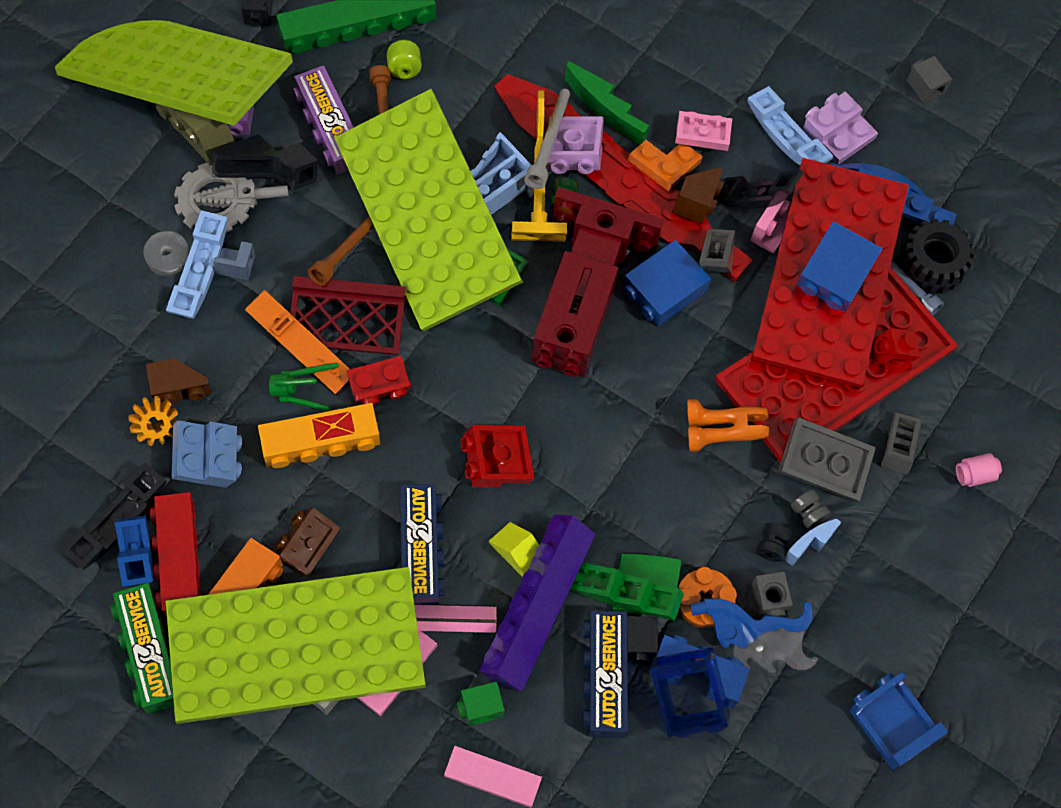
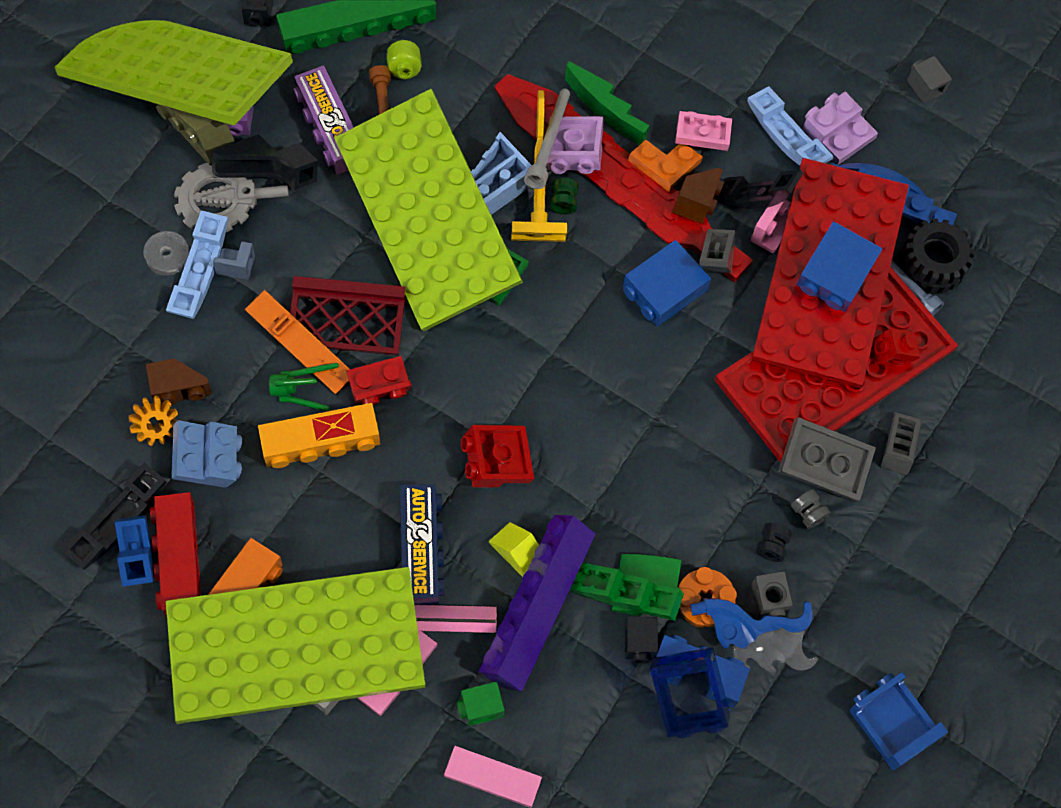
brick [110,583,174,714] -> none
reddish brown bracket [274,507,340,577] -> none
dark orange piece [308,216,374,286] -> none
dark red brick [531,187,664,378] -> none
brick [583,611,628,738] -> none
orange piece [687,399,769,452] -> none
light blue slope [784,519,841,567] -> none
bright pink brick [956,453,1002,487] -> none

